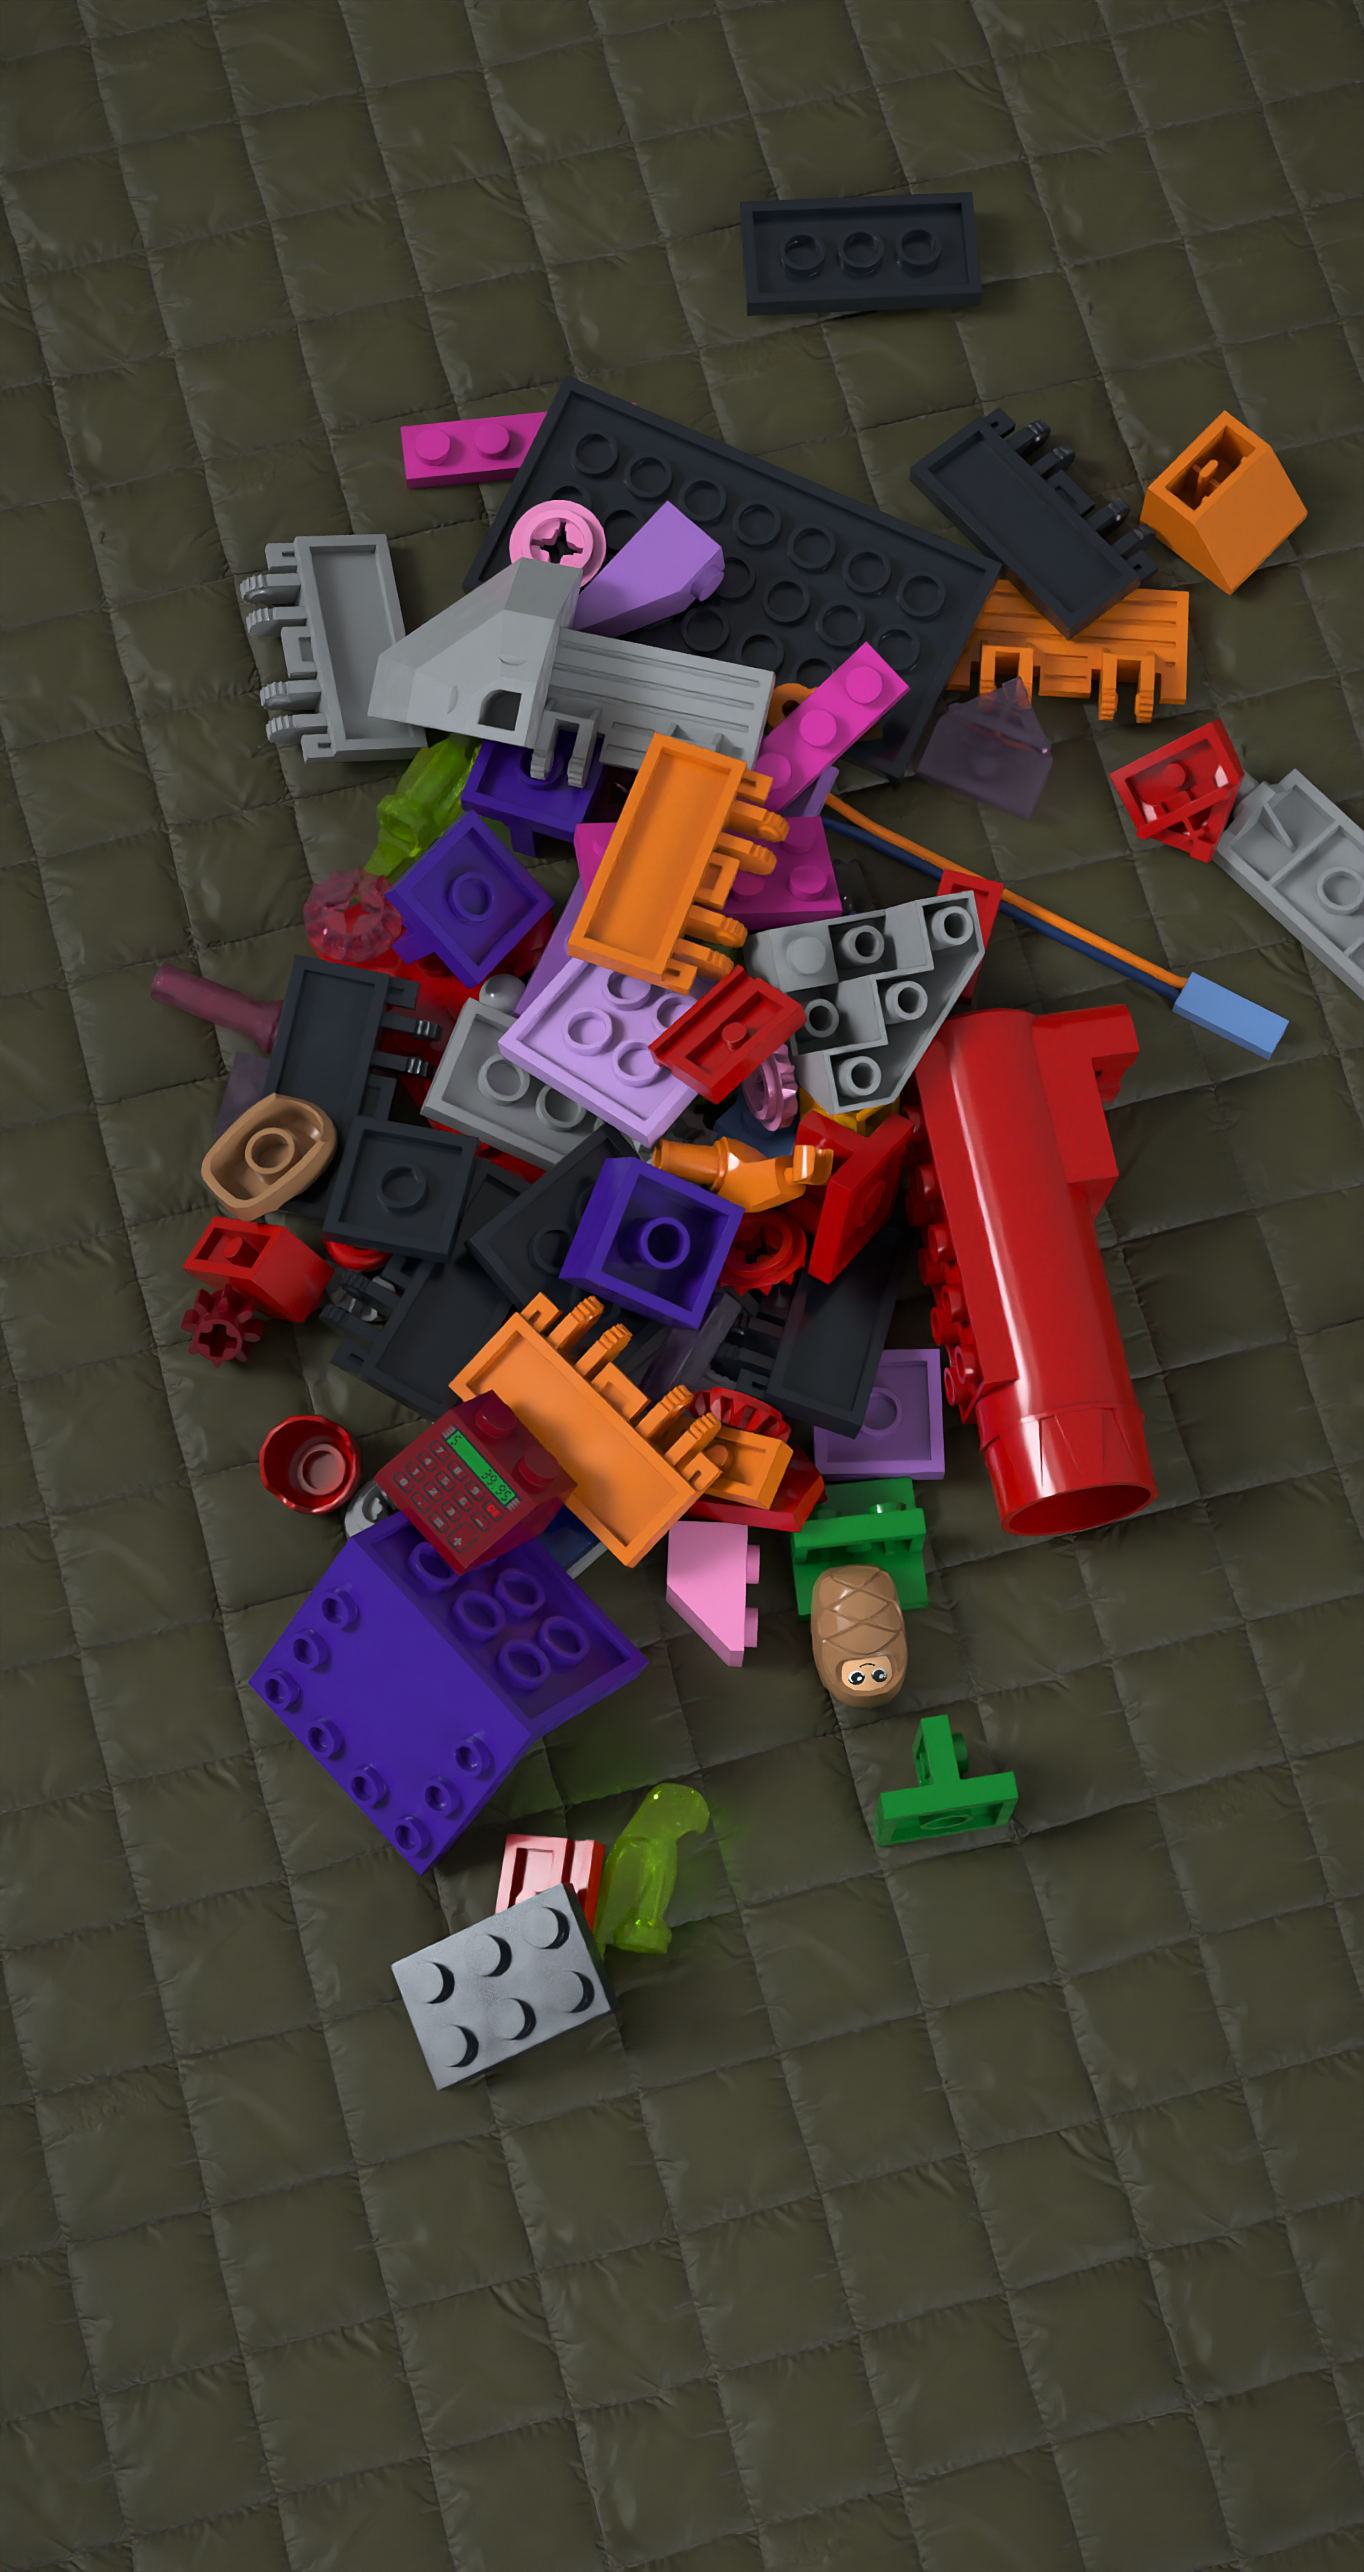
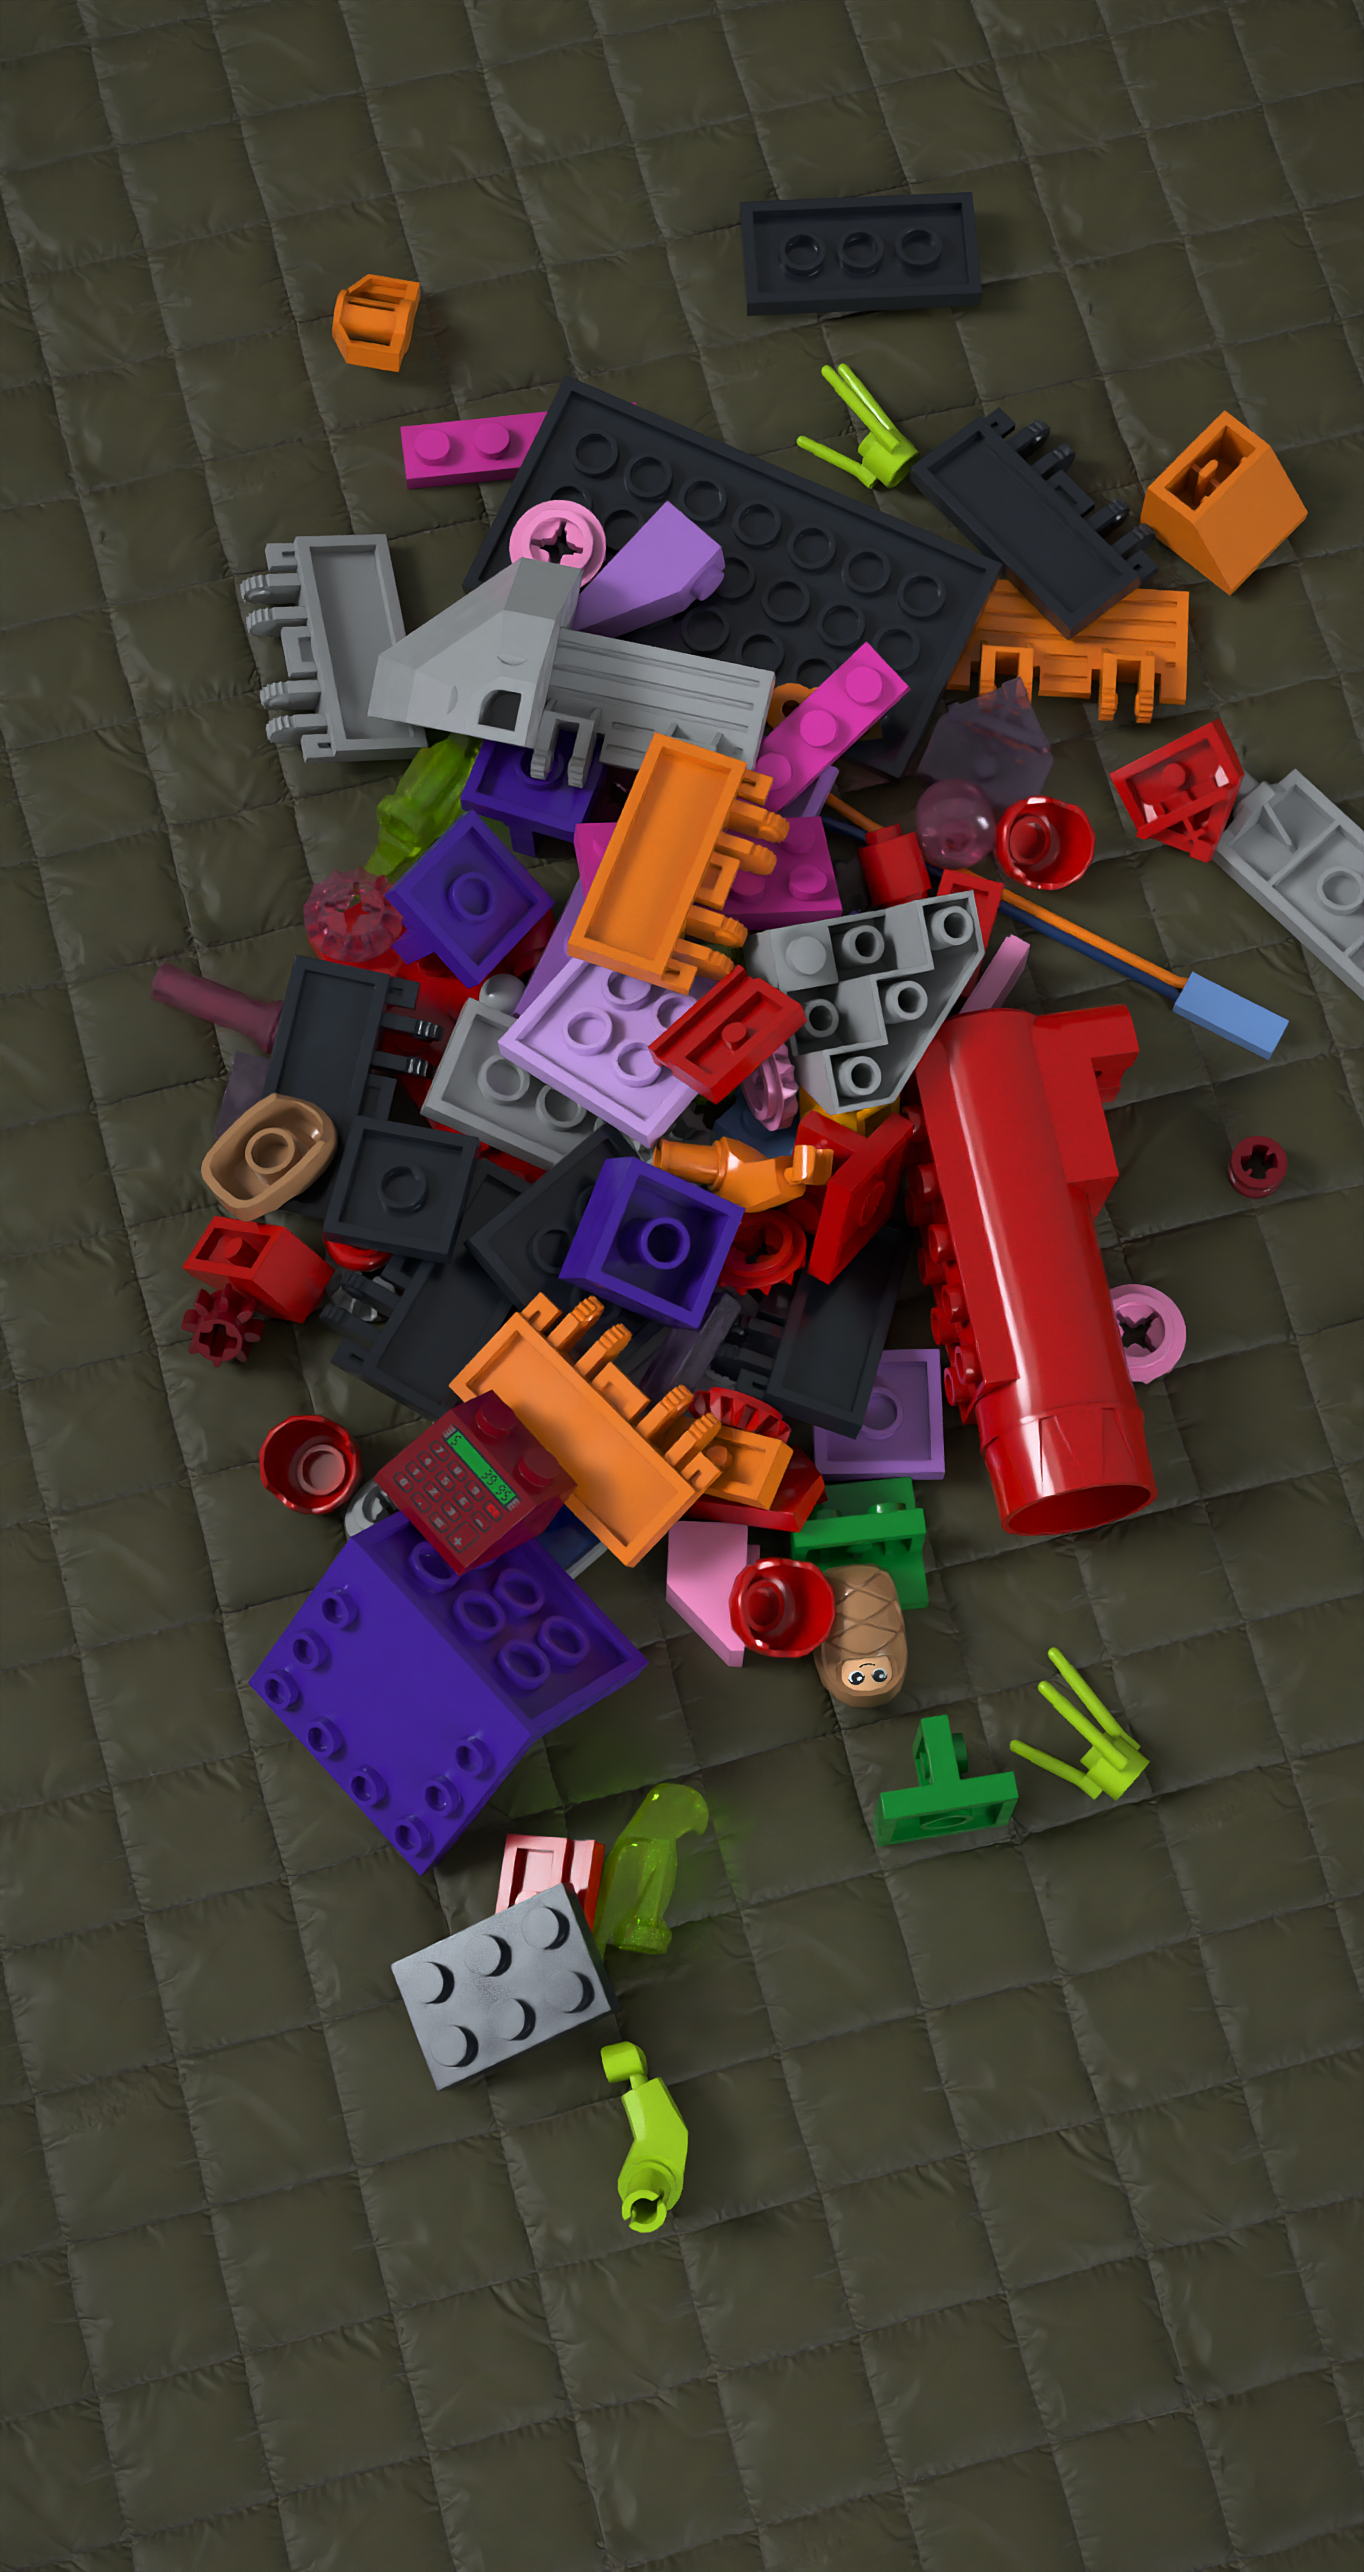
none -> orange piece [332,274,420,372]
none -> lime arm [601,2041,689,2233]
none -> red hair [728,1557,836,1658]
none -> lime plant [797,363,921,489]
none -> red brick [856,823,932,910]
none -> clear pink head [914,778,997,870]
none -> bright pink tile [959,934,1030,1014]
none -> red hair [995,795,1096,891]
none -> lime plant [1009,1647,1150,1801]
none -> bright pink gear [1110,1284,1186,1385]
none -> dark red bush [1227,1135,1288,1199]

